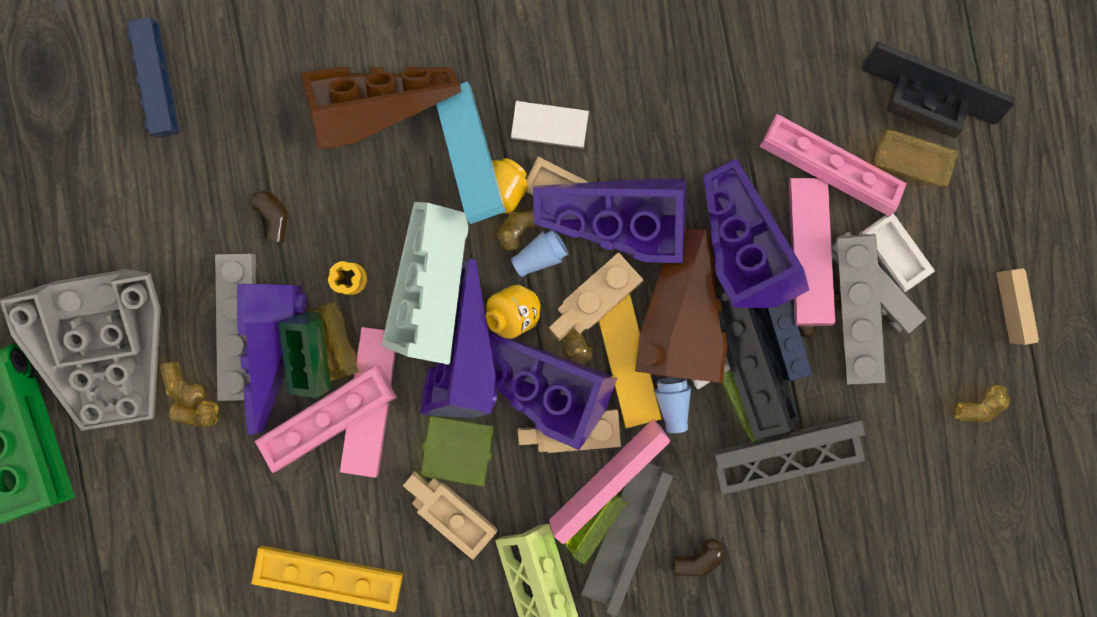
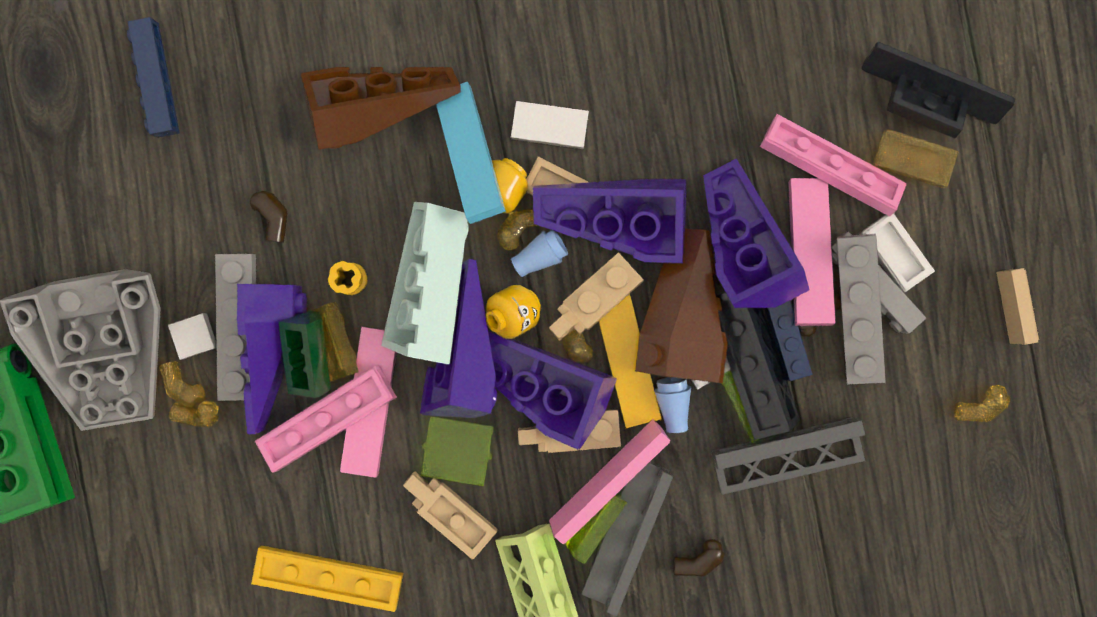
none -> white tile [168,313,217,360]

